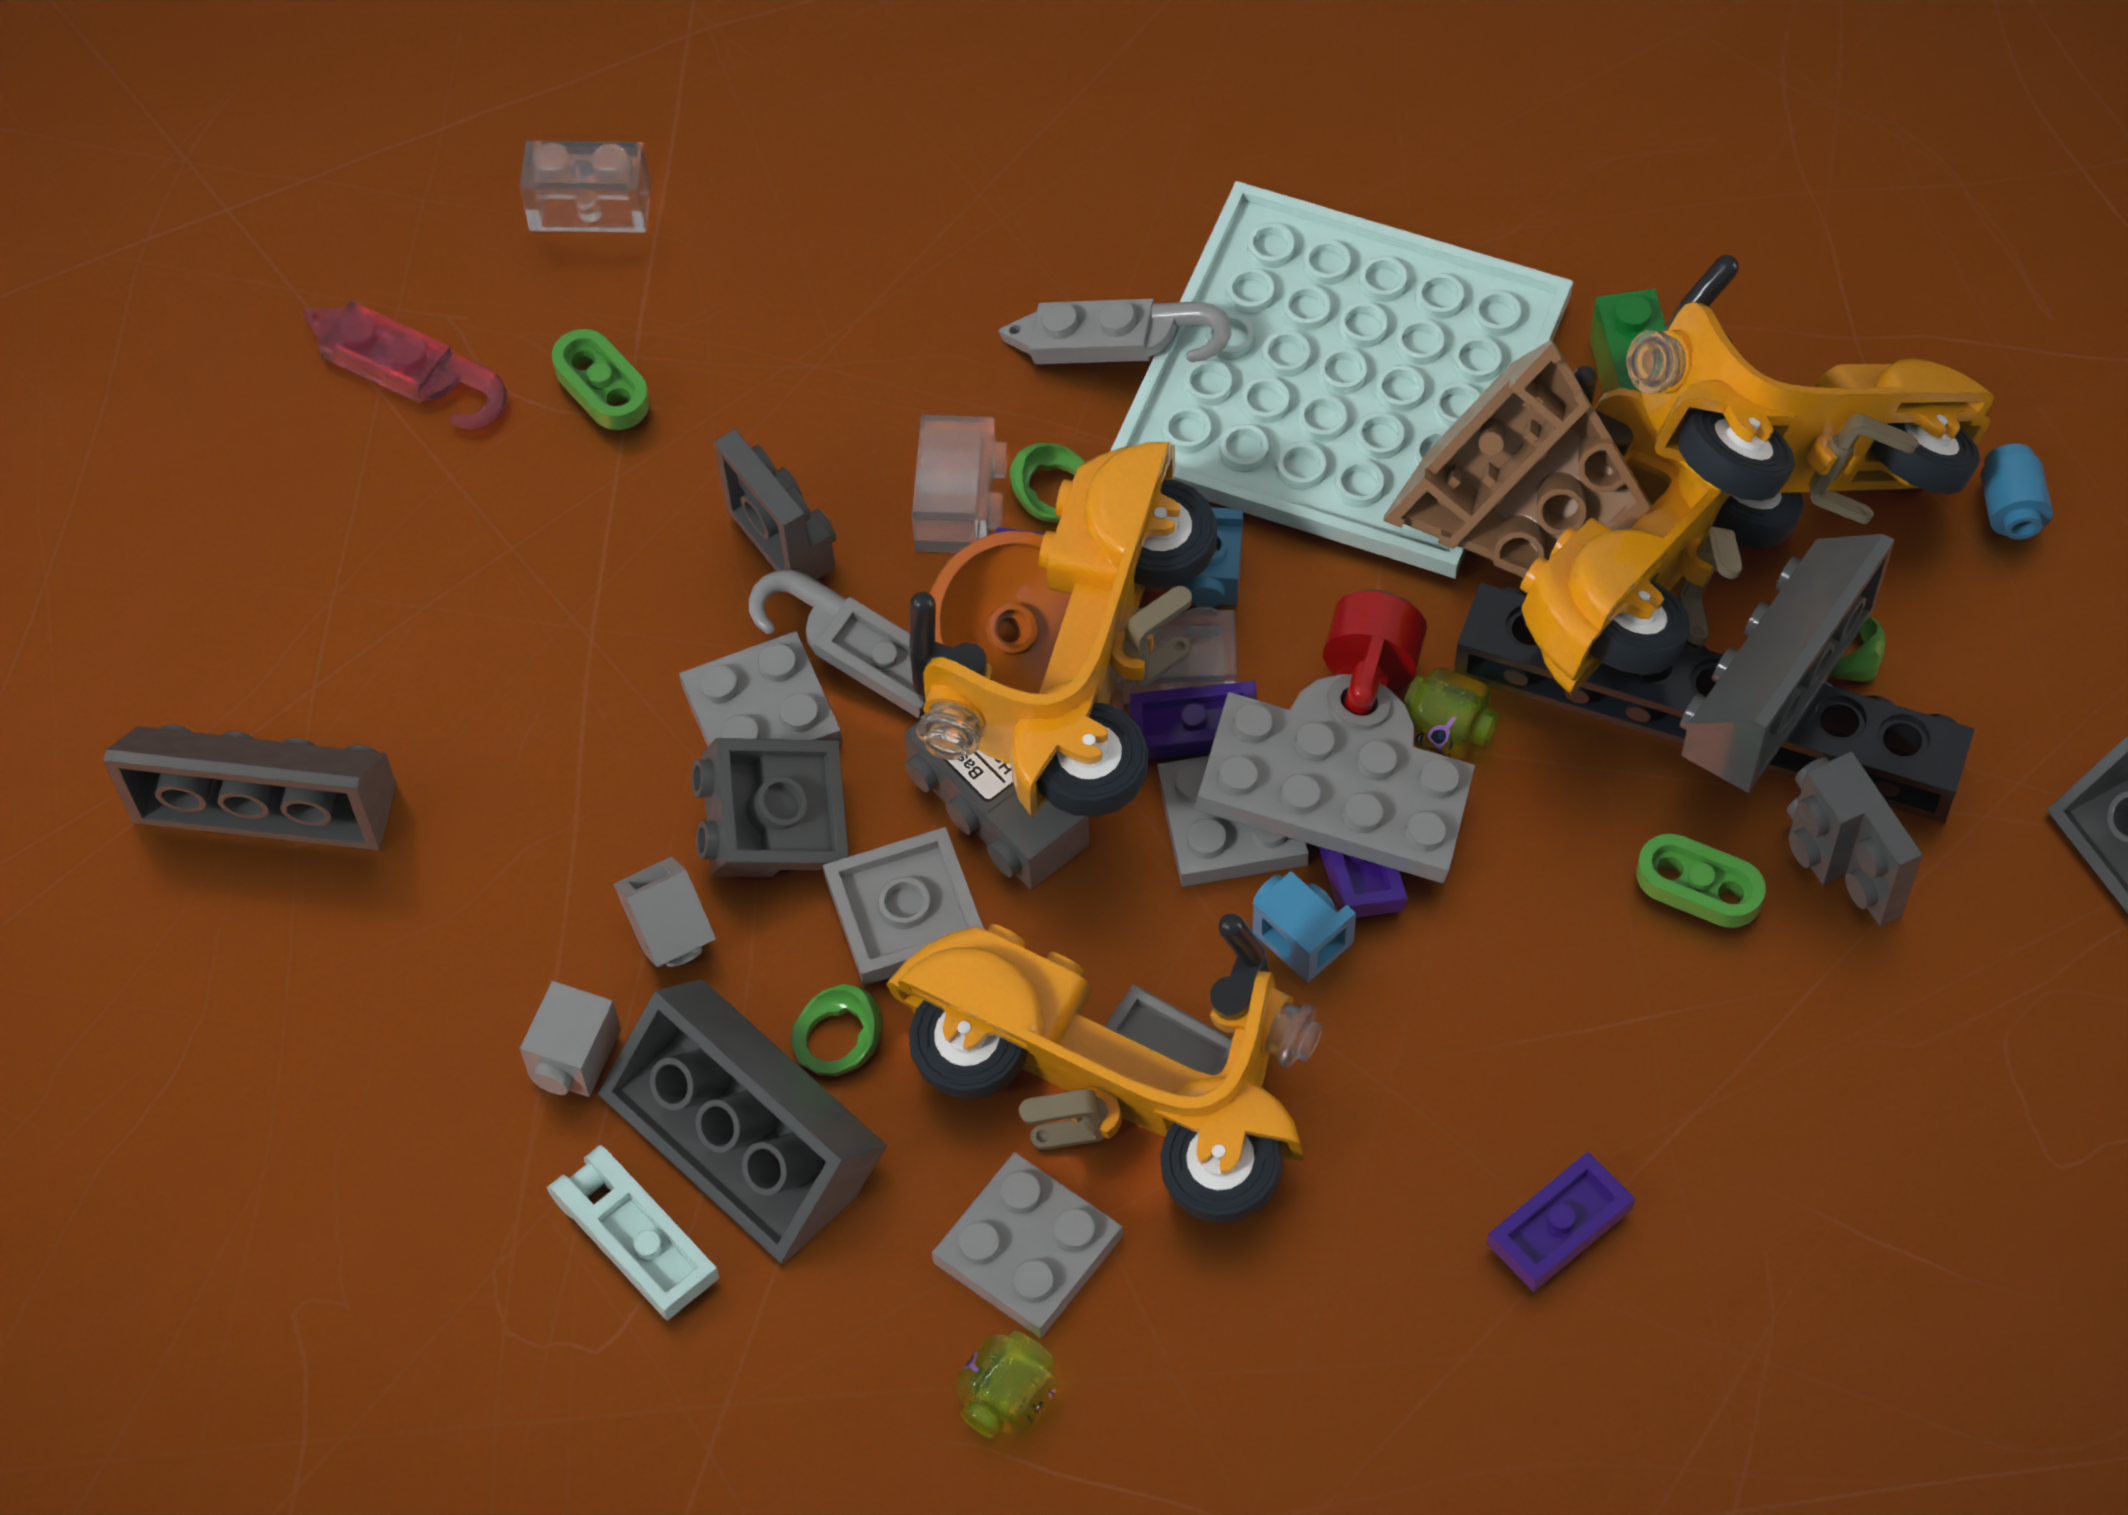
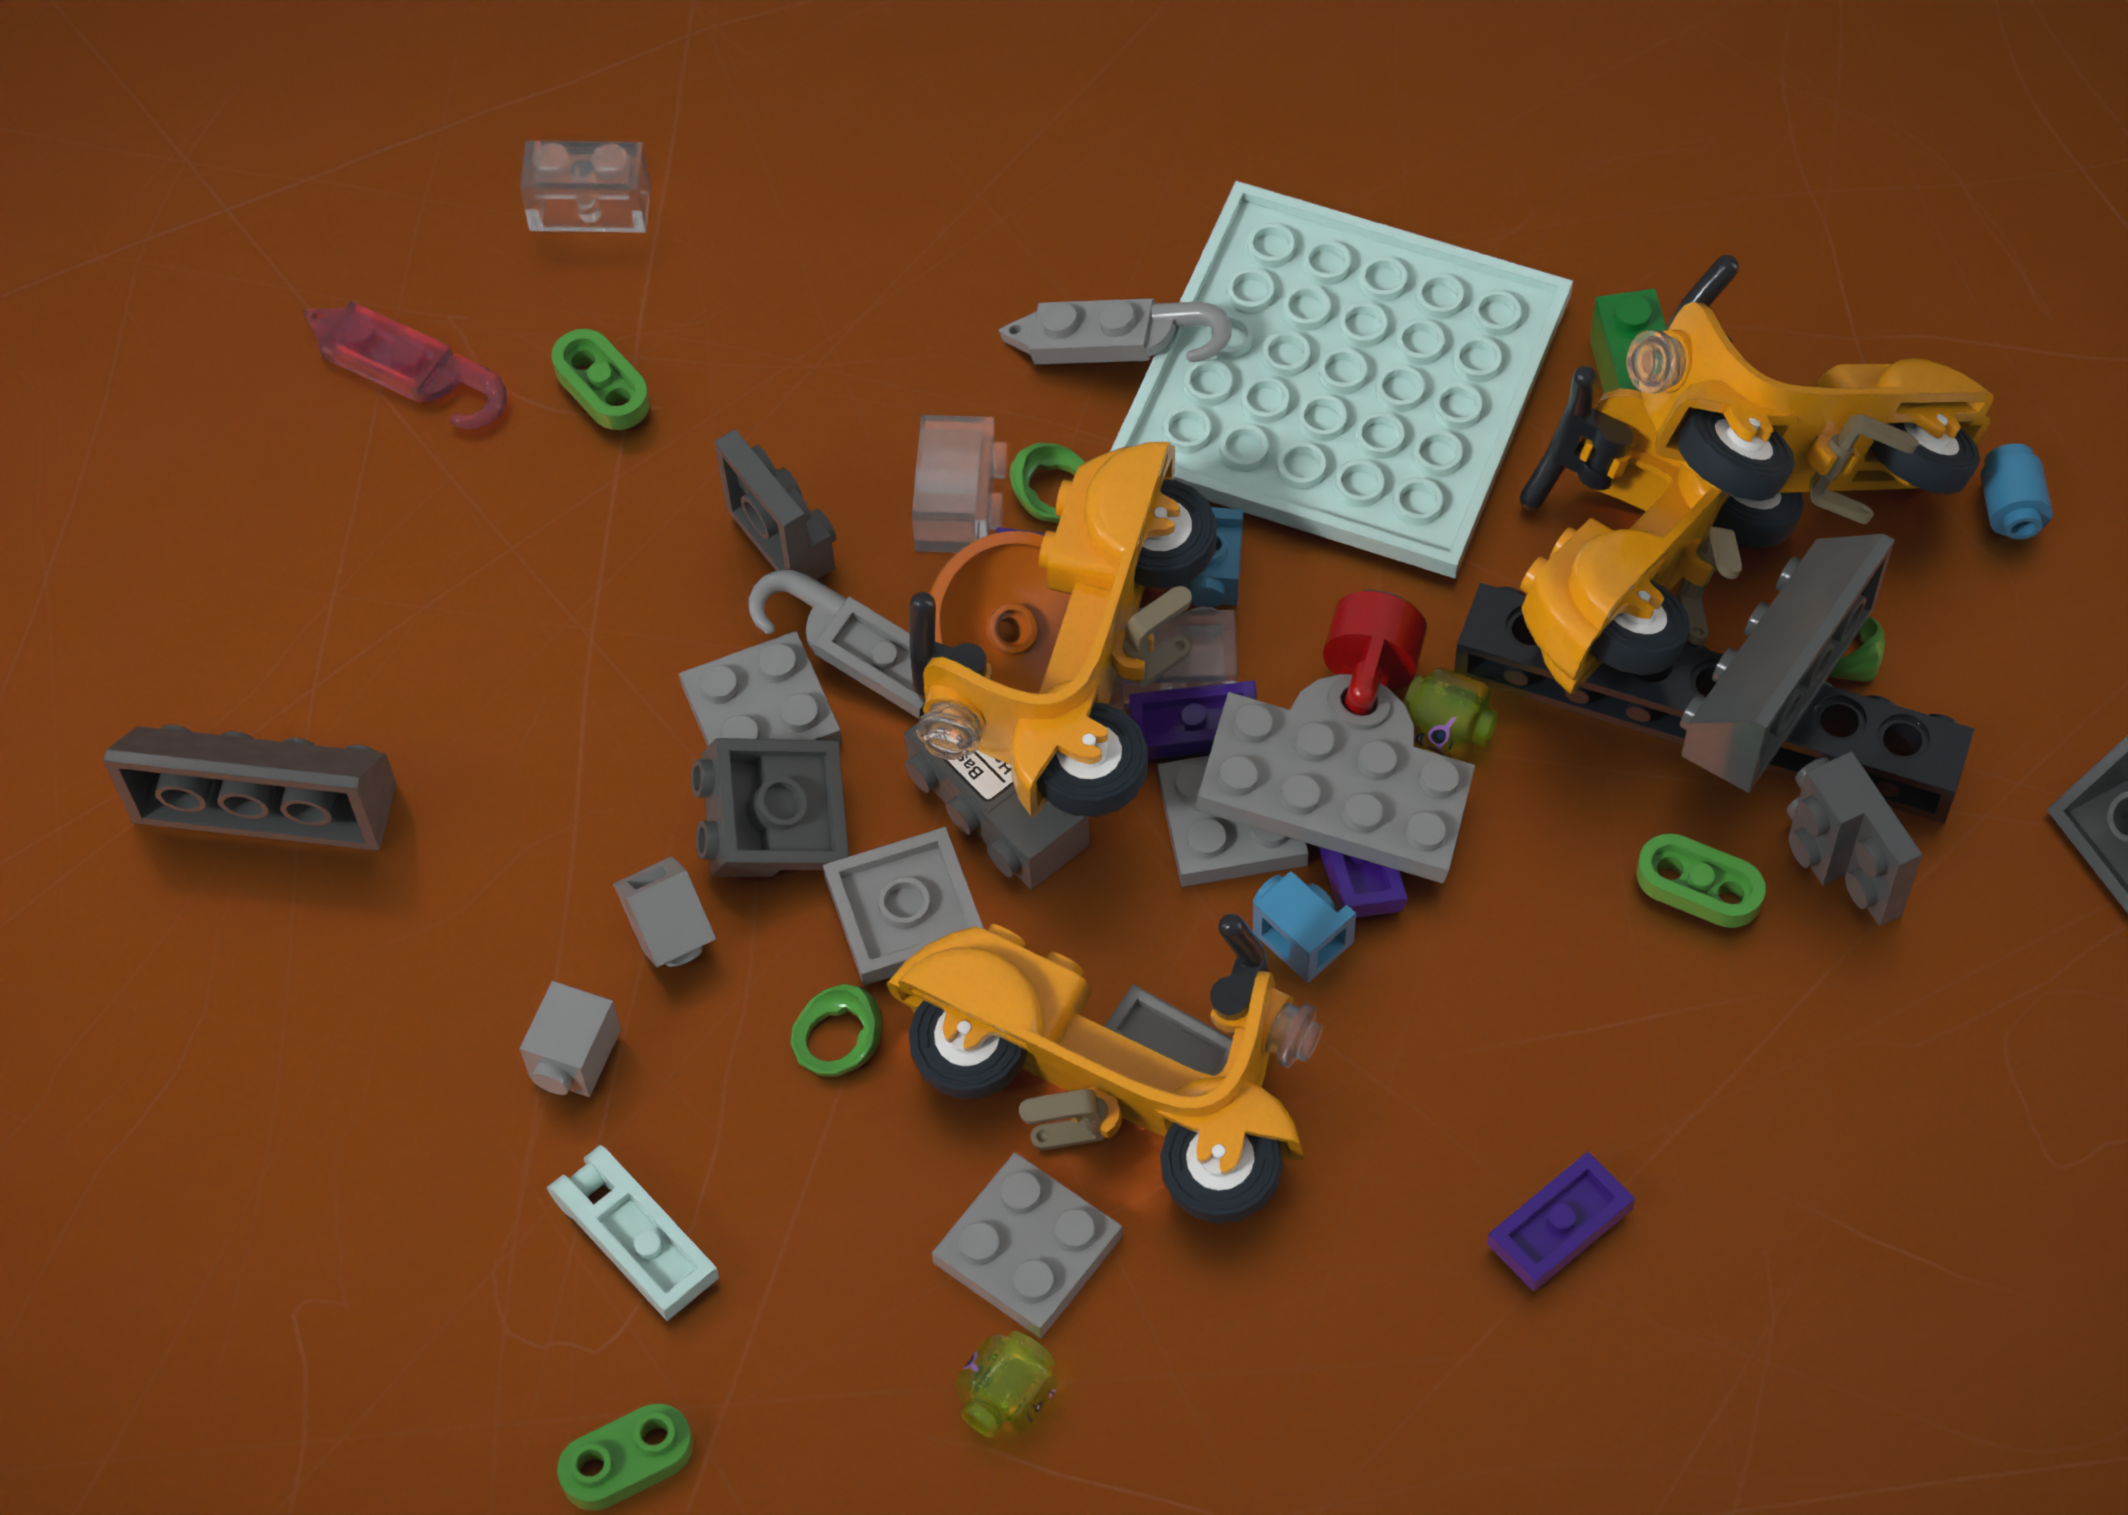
dark grey slope [597,979,887,1263] -> none
medium nougat wedge [1383,339,1651,578] -> none
none -> bright green plate [557,1404,693,1511]

